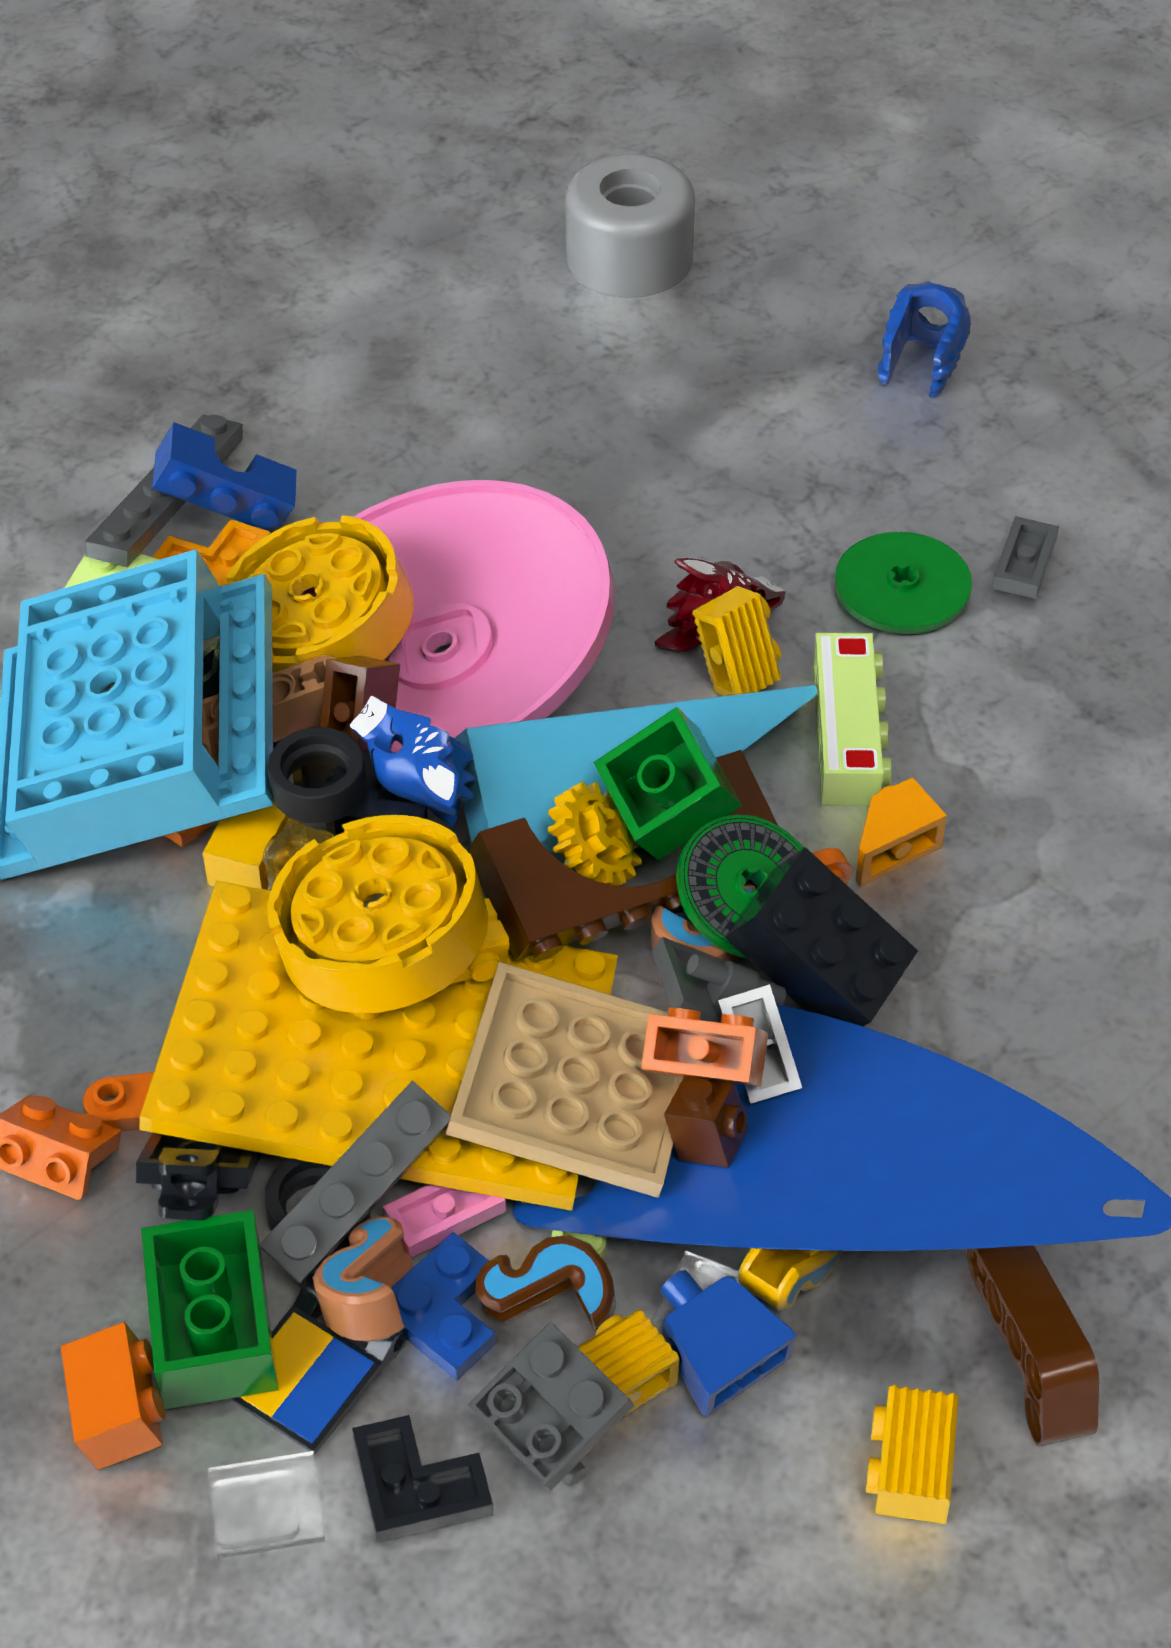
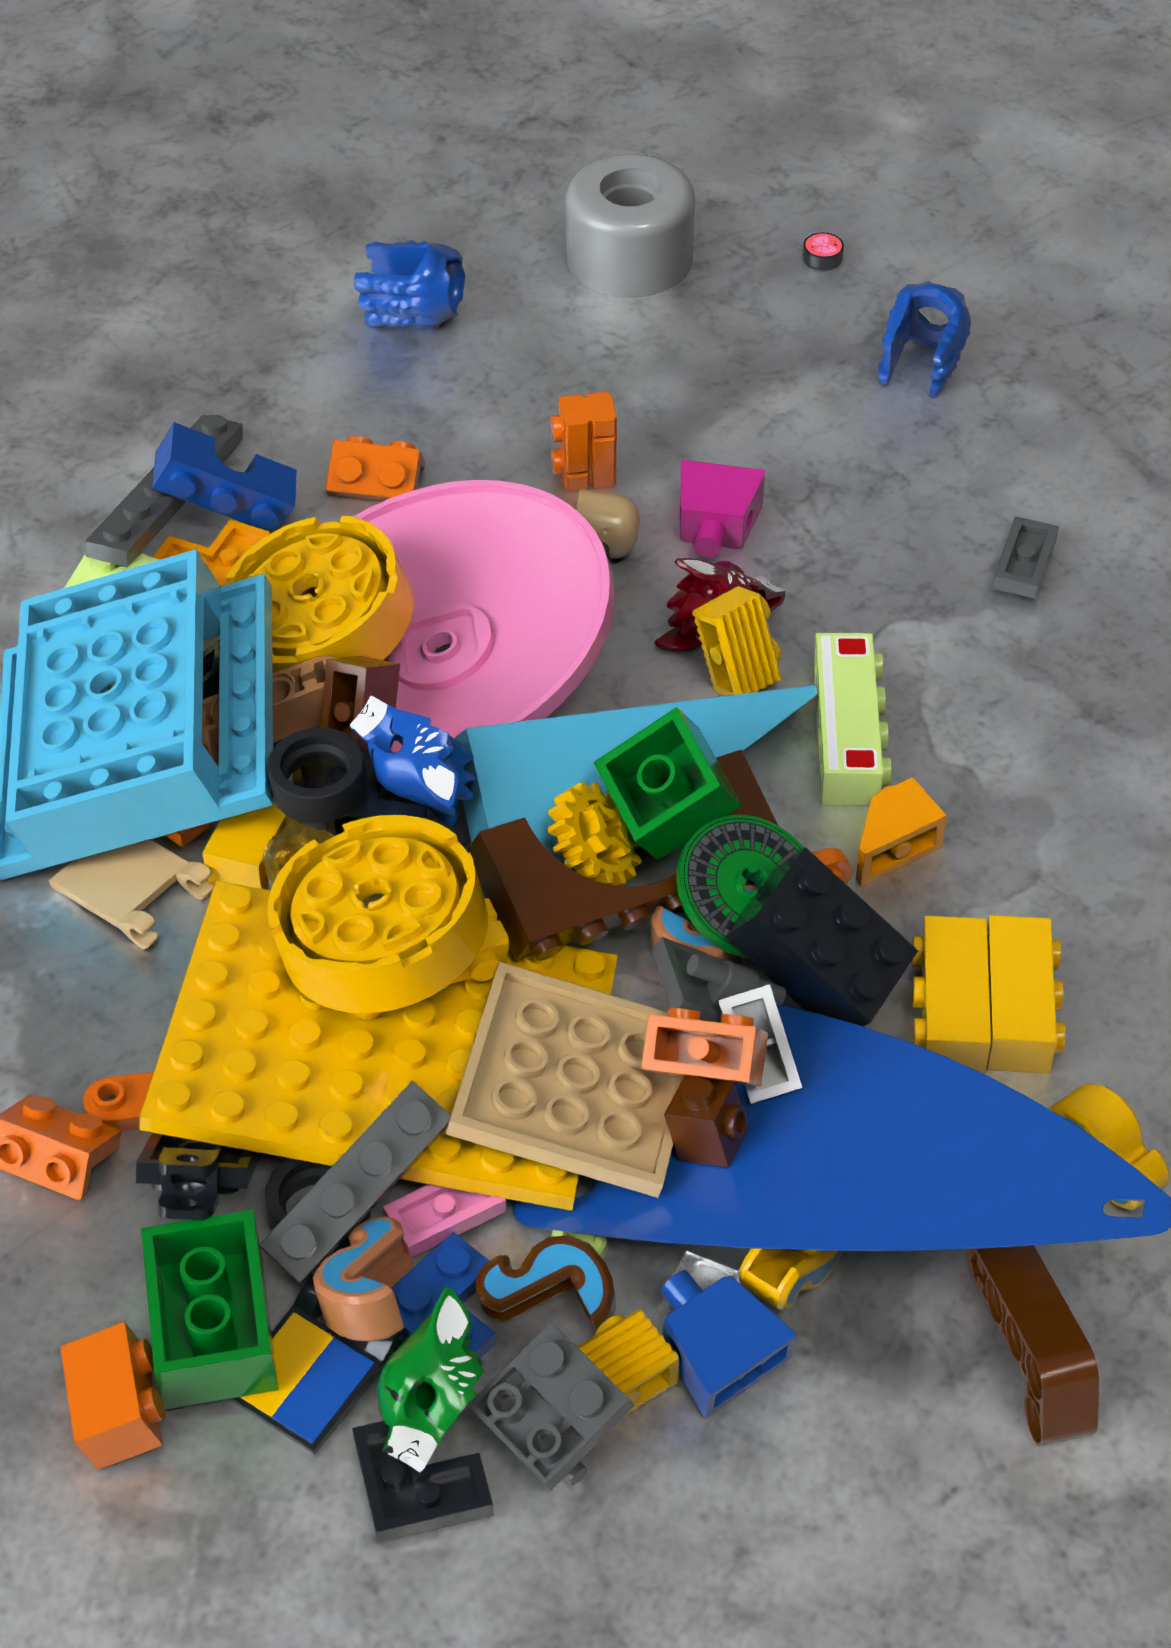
clear piece [208,1451,325,1559] -> none
green piece [834,532,972,634] -> none
yellow brick [865,1385,959,1524] -> none
none -> tan flag [49,839,214,949]
none -> orange bracket [325,436,426,502]
none -> blue piece [354,240,466,328]
none -> green piece [377,1287,484,1472]
none -> orange brick [550,391,617,492]
none -> tan helmet [576,489,640,559]
none -> dark pink torso [680,460,765,558]
none -> tile [803,232,844,270]
none -> yellow brick [911,916,991,1074]
none -> yellow brick [987,915,1065,1074]
none -> yellow animal [1048,1083,1169,1211]

